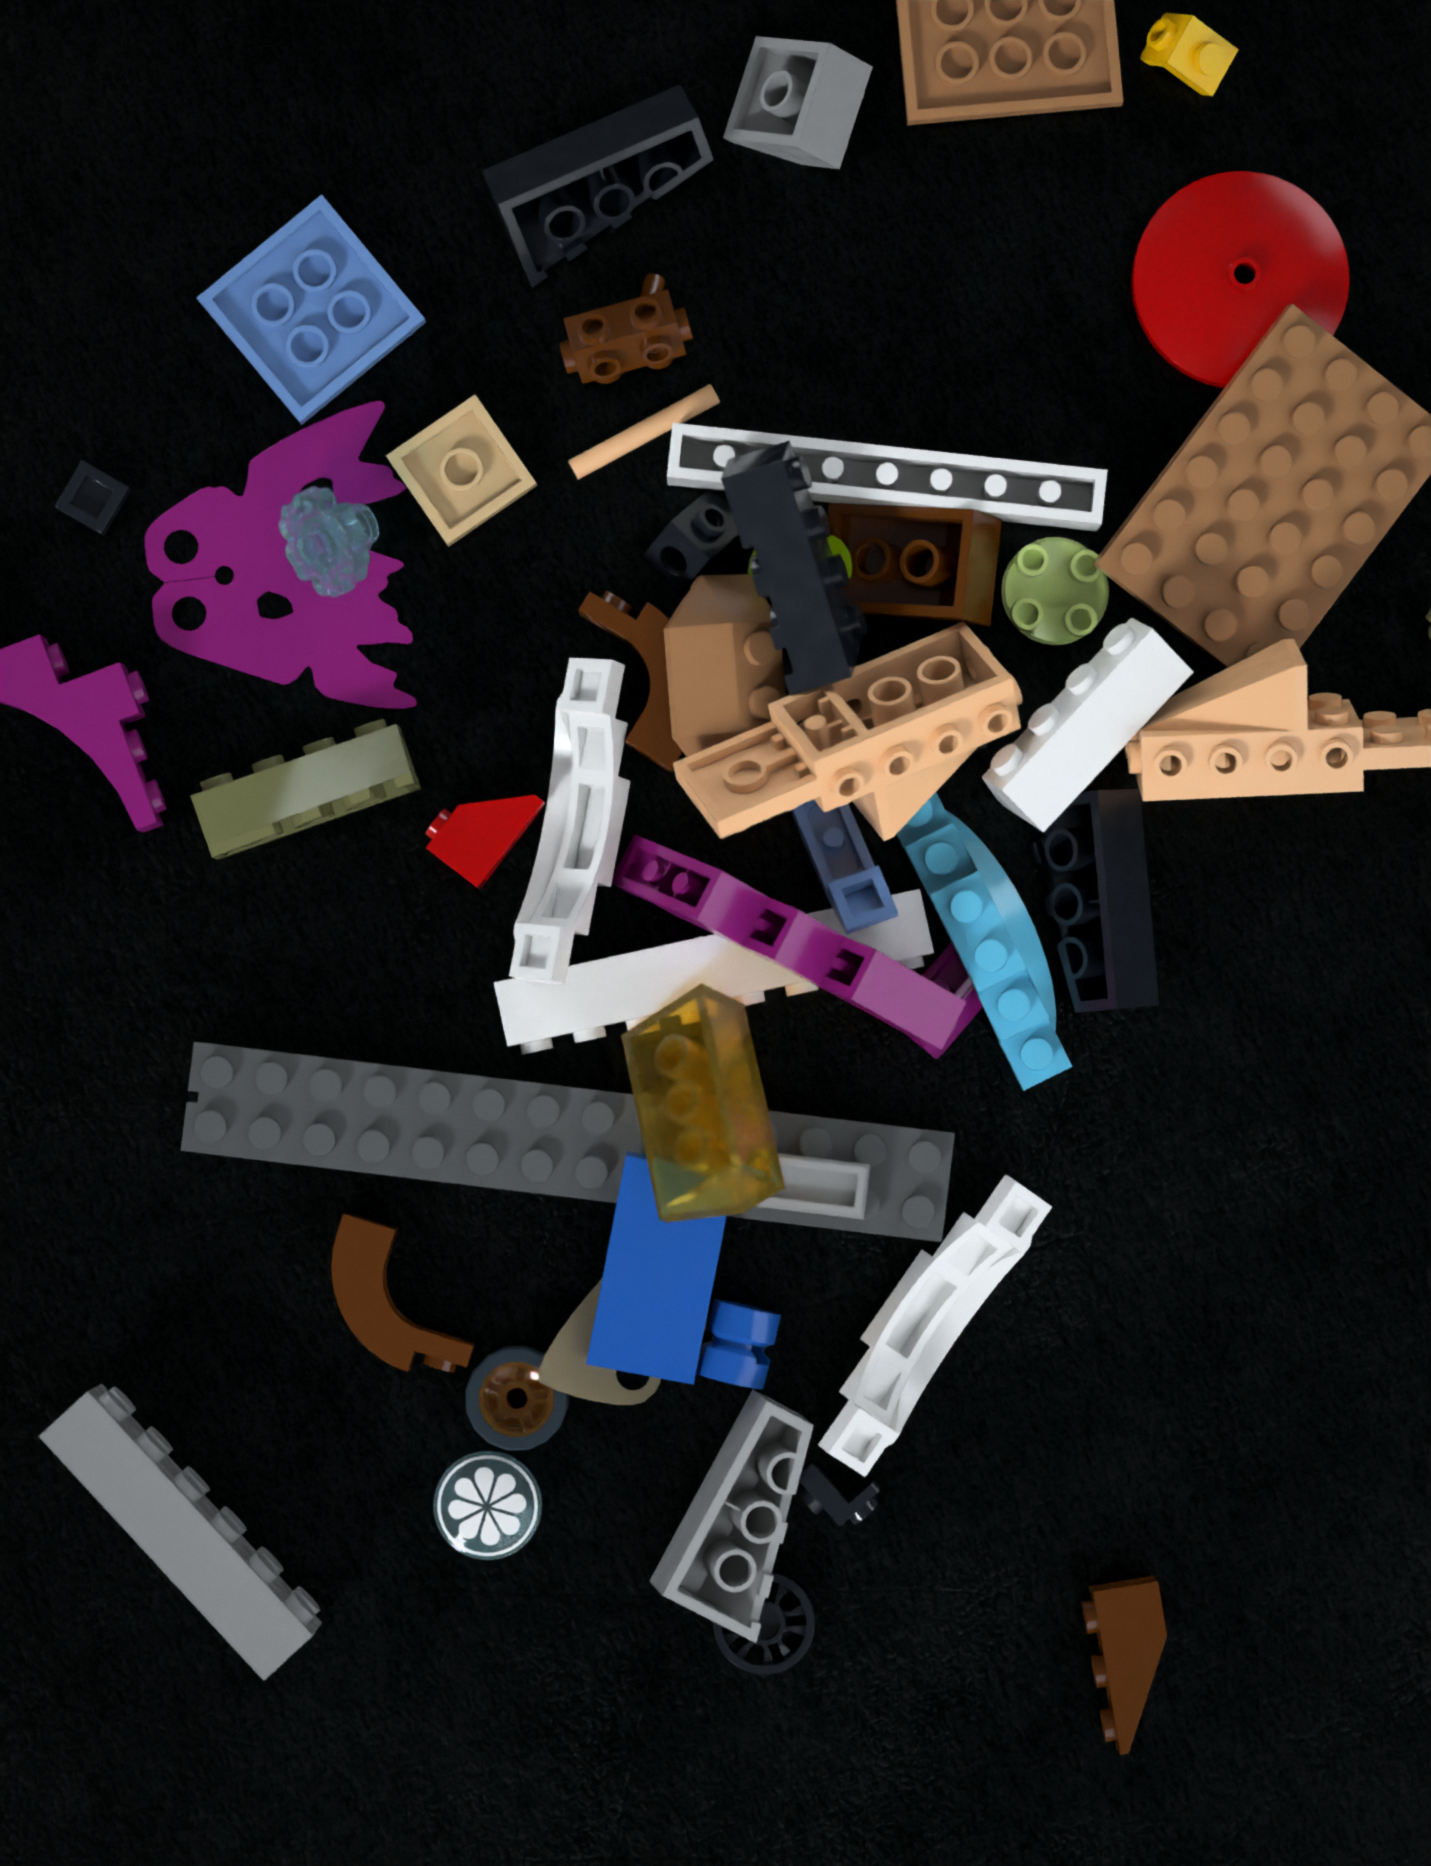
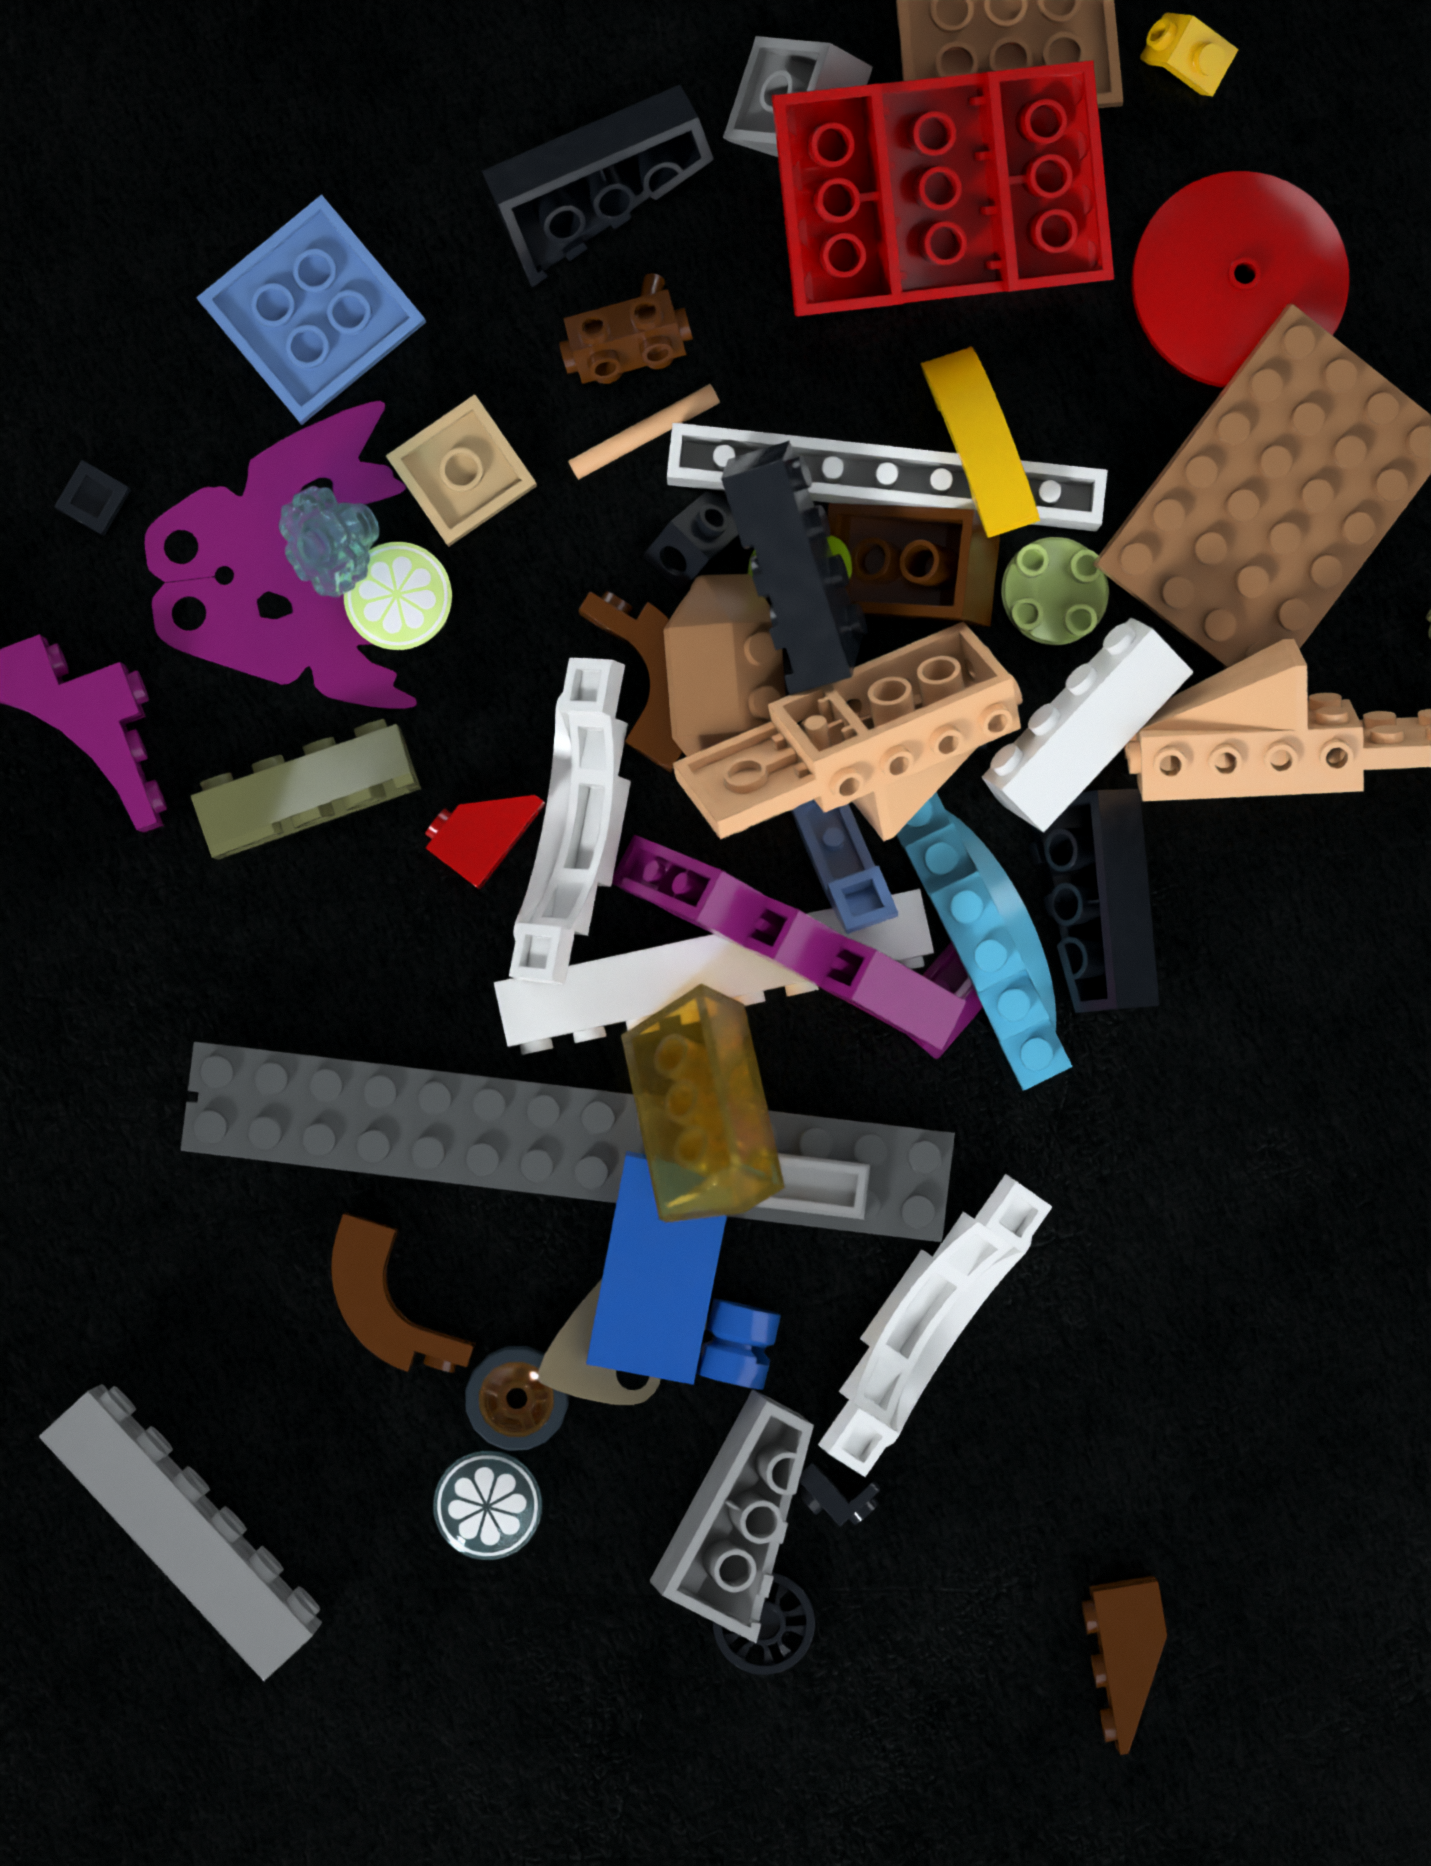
none -> dish [344,542,452,650]
none -> red slope [772,60,1114,316]
none -> yellow slope [921,347,1040,538]

